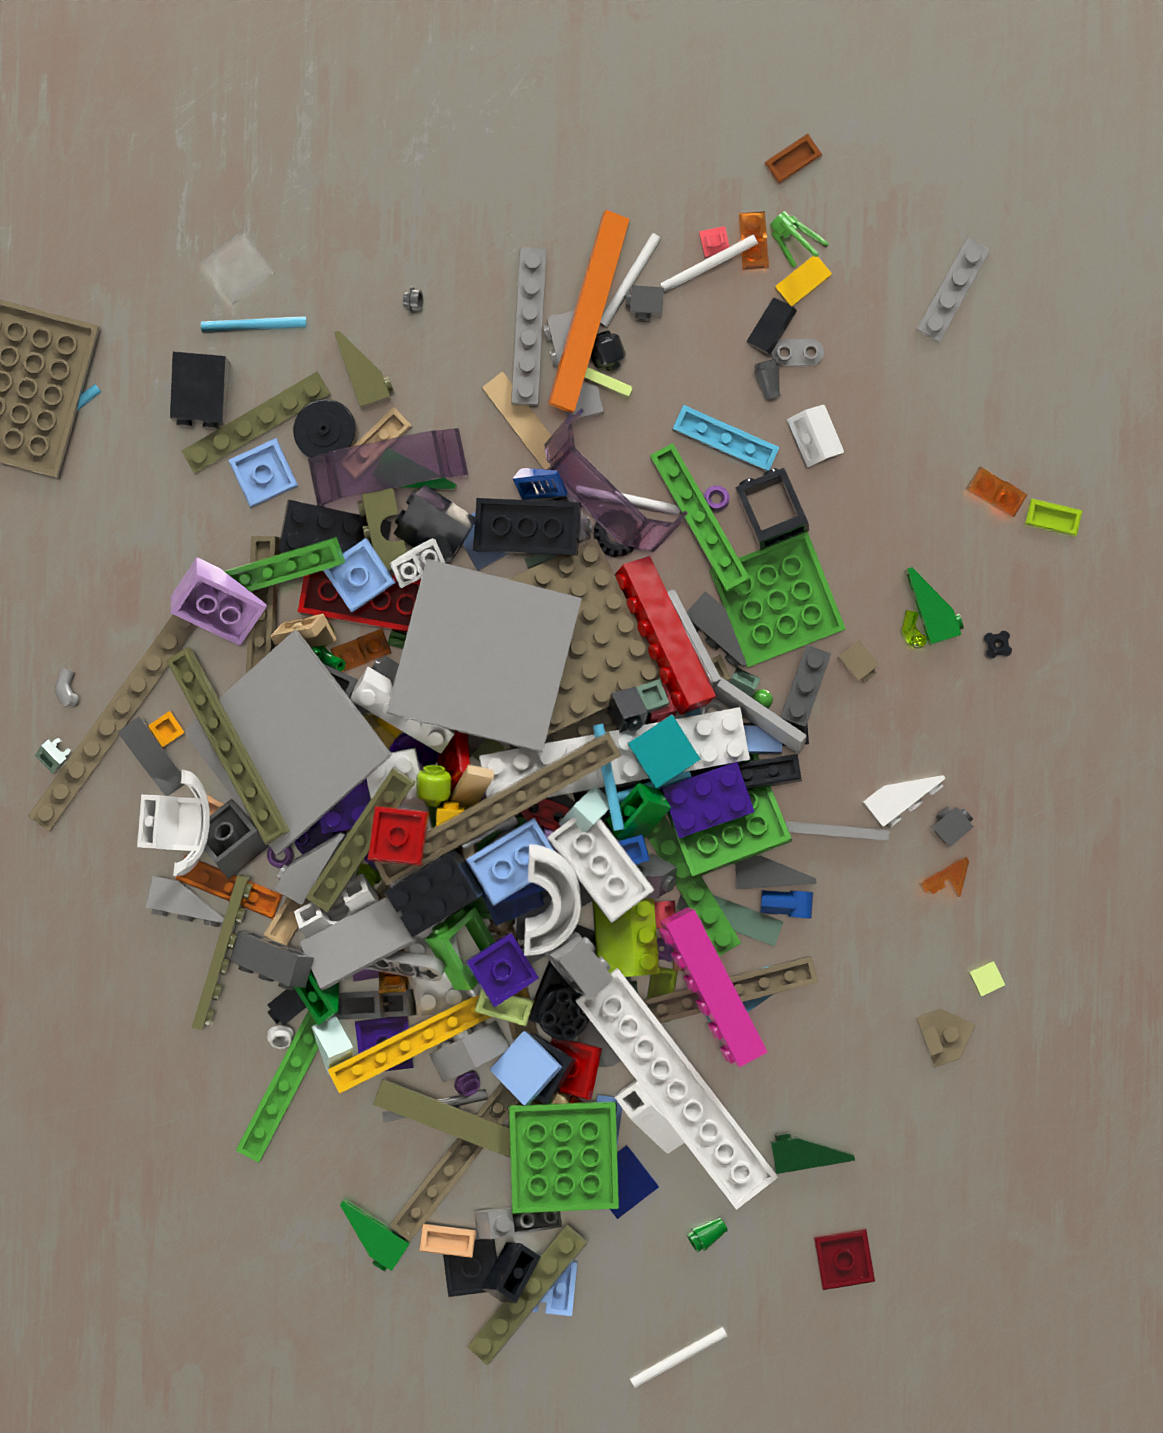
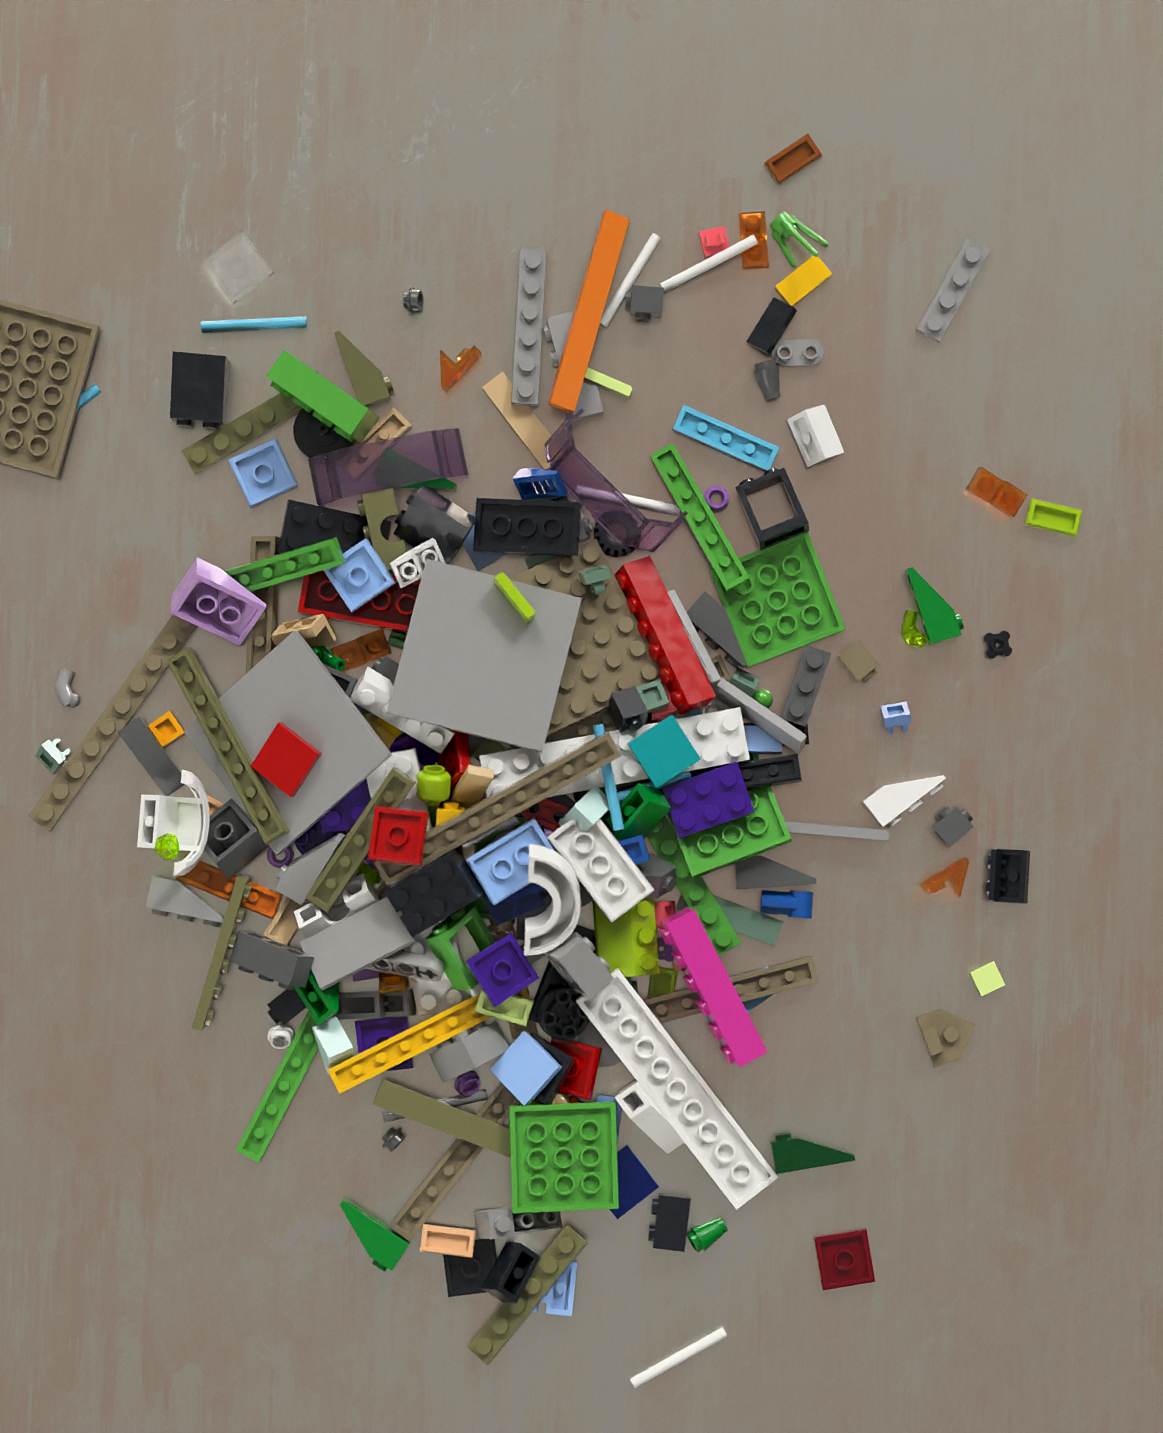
black head [591,330,626,371] -> none
none -> clear neon green plate [155,833,179,860]
none -> red tile [251,722,322,797]
none -> bright green brick [266,350,379,443]
none -> dark grey plate [382,1127,406,1152]
none -> clear orange slope [440,345,482,393]
none -> lime tile [494,572,535,623]
none -> sand green tile [578,565,611,595]
none -> black brick [648,1193,691,1252]
none -> medium blue tile [880,702,911,734]
none -> black bracket [986,848,1030,904]

